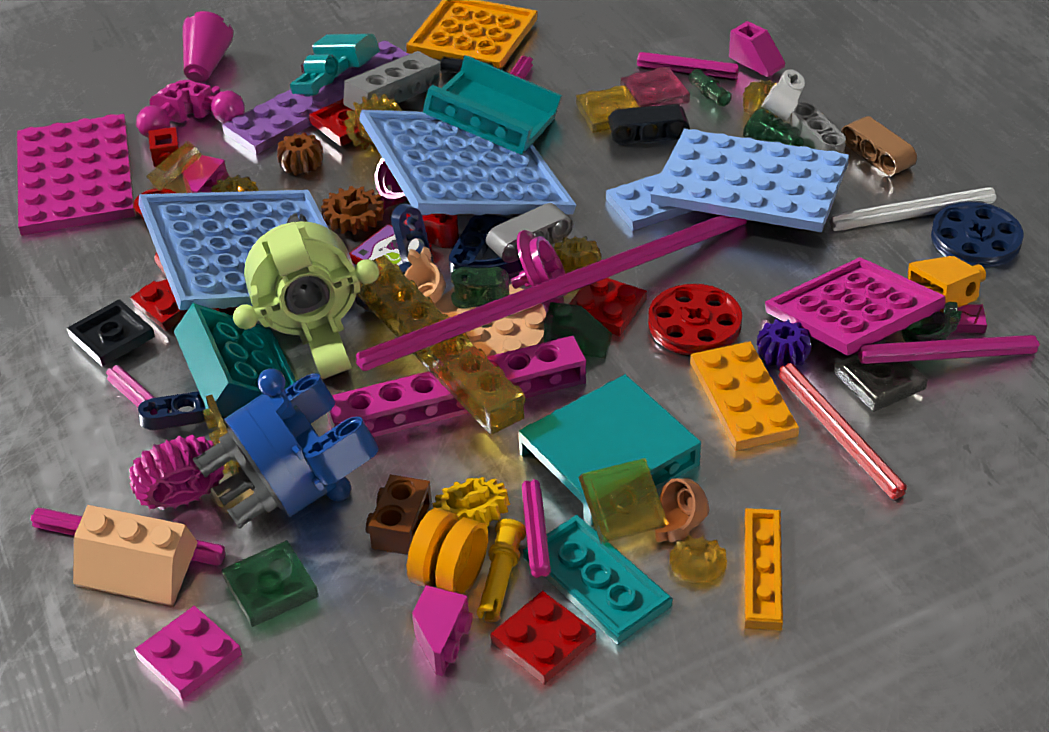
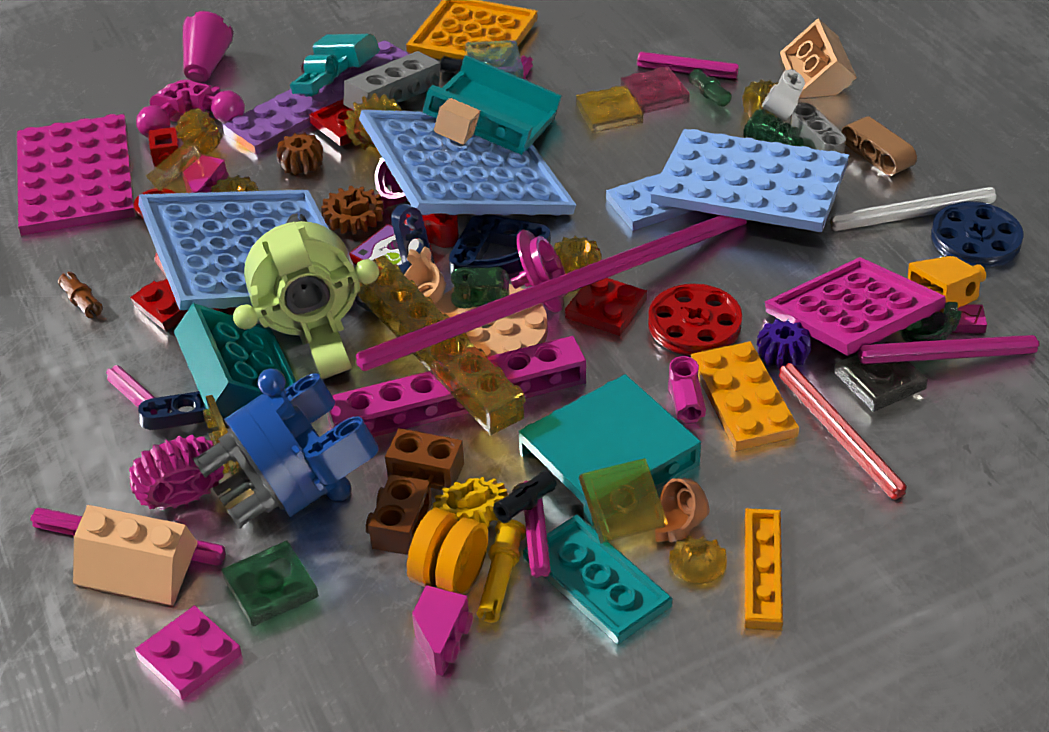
black plate [67,299,155,367] -> none
light grey beam [486,203,574,263] -> none
red plate [490,590,596,685] -> none
clear green slope [544,302,612,359] -> none
black beam [608,104,690,145] -> none
dark pink slope [729,21,785,77] -> none
none -> dark orange pin [58,272,103,319]
none -> clear yellow gear [175,108,223,155]
none -> dark orange brick [385,428,464,490]
none -> light nougat panel [434,98,480,145]
none -> clear light blue tile [465,40,524,78]
none -> black pin [493,470,557,523]
none -> dark pink piece [668,356,706,424]
none -> light nougat slope [780,18,857,98]

